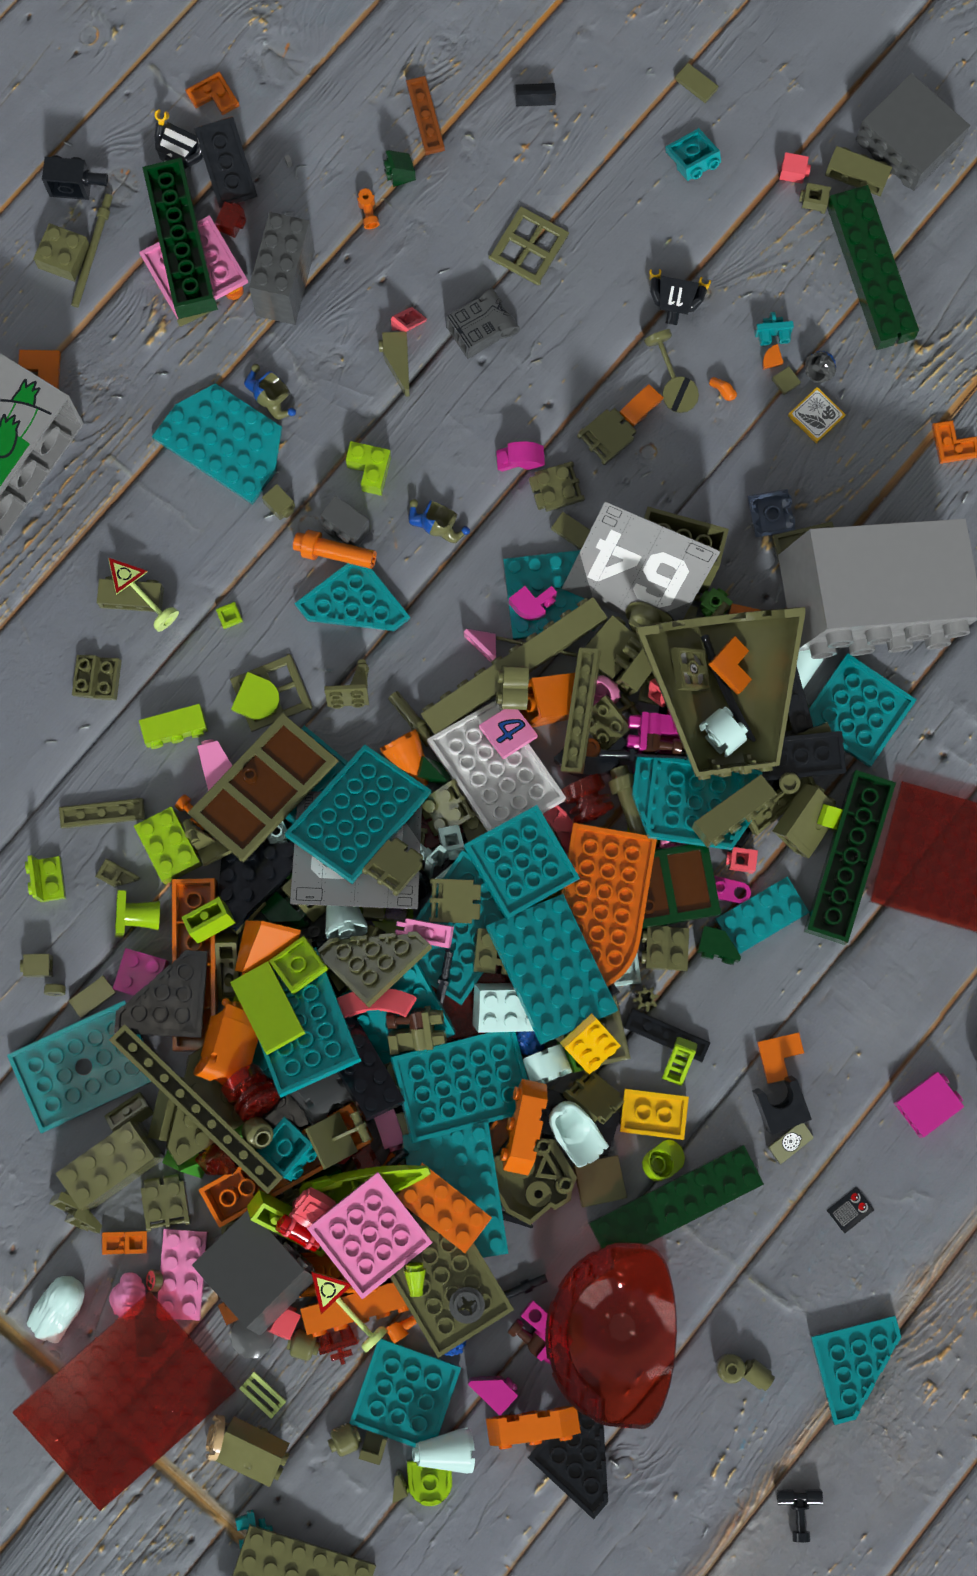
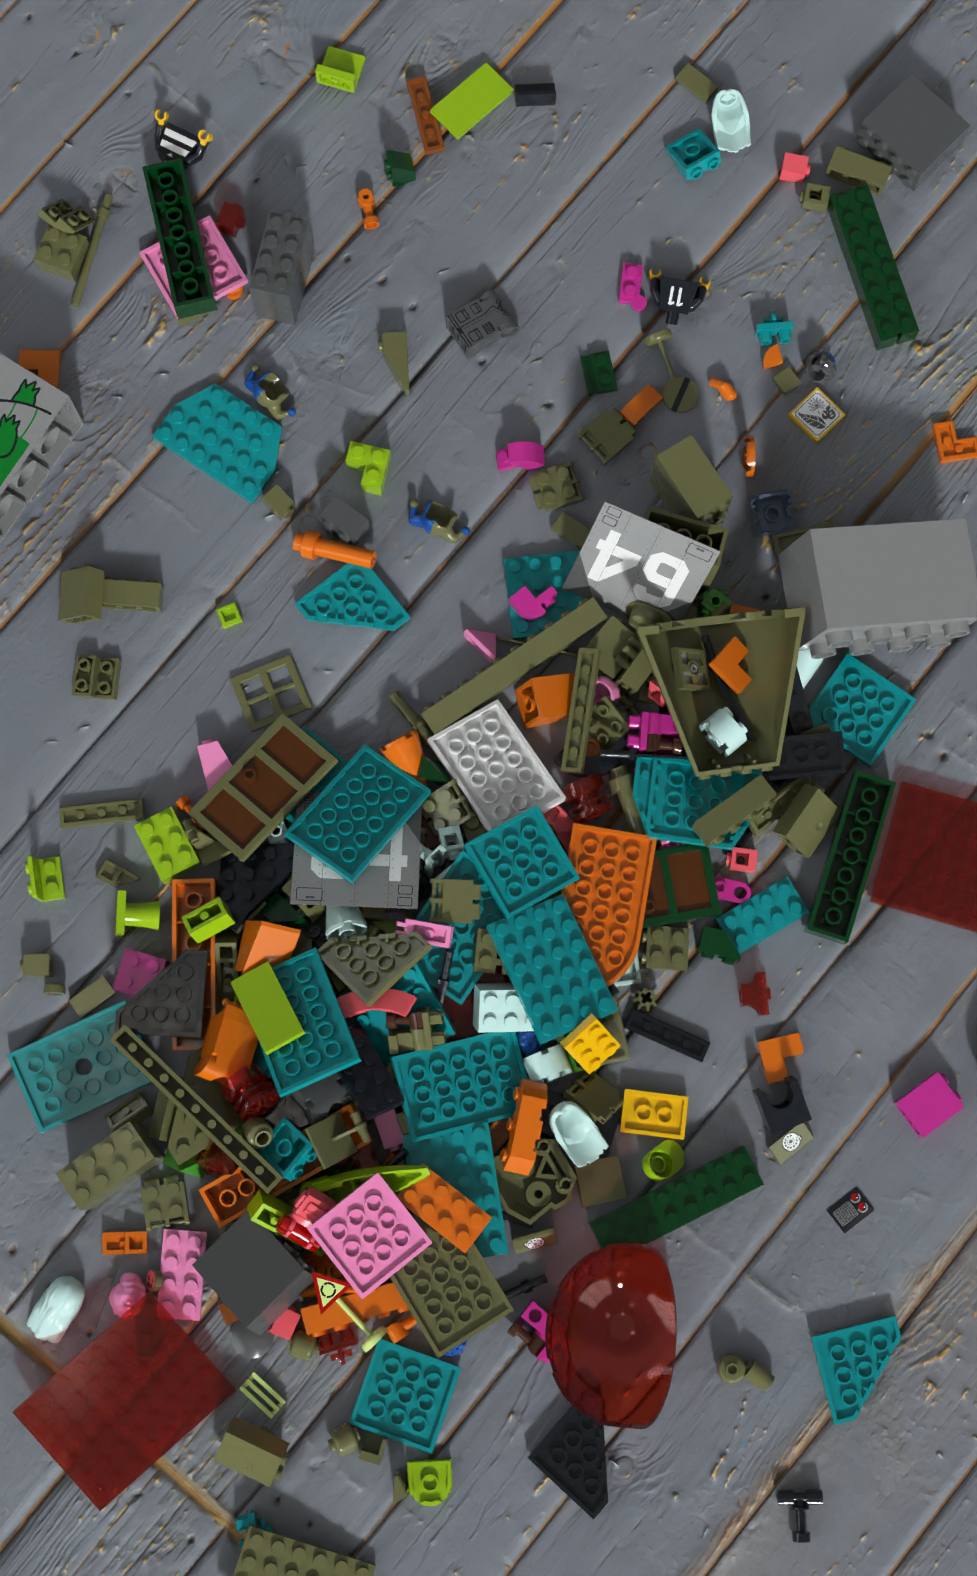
black brick [42,155,108,200] -> none
olive plate [49,1190,102,1234] -> none
yellowish green piece [108,558,179,632] -> none
lime brick [139,704,208,749] -> none
orange tile [185,71,240,115] -> none
black plate [194,116,258,208] -> none
tan tile [206,1414,225,1461] -> none
lime tile [231,672,280,720] -> none
lime tile [269,935,328,995] -> none
olive plate [324,659,369,709] -> none
olive plate [362,837,423,896] -> none
coral slope [391,307,427,332] -> none
lime cone [404,1262,426,1297] -> none
light aqua cone [412,1428,475,1474] -> none
dark grey gear [449,1287,485,1324] -> none
dark pink slope [468,1376,518,1416] -> none
bright pink tile [479,709,538,759] -> none
orange brick [486,1406,581,1449] -> none
olive window [488,207,569,285] -> none
olive brick [496,666,529,710] -> none
lime slope [662,1037,697,1086] -> none
olive tile [779,772,801,794] -> none
lime tile [817,804,843,830] -> none
none -> olive slope [38,198,96,234]
none -> olive brick [58,564,104,625]
none -> lime bracket [315,46,366,93]
none -> lime tile [430,62,514,140]
none -> olive slope [512,1227,557,1254]
none -> dark green plate [580,350,617,396]
none -> dark pink hinge [619,263,647,312]
none -> olive brick [650,434,733,526]
none -> light aqua hair [711,89,751,153]
none -> clear red brick [738,972,771,1017]
none -> orange tile [742,436,755,477]

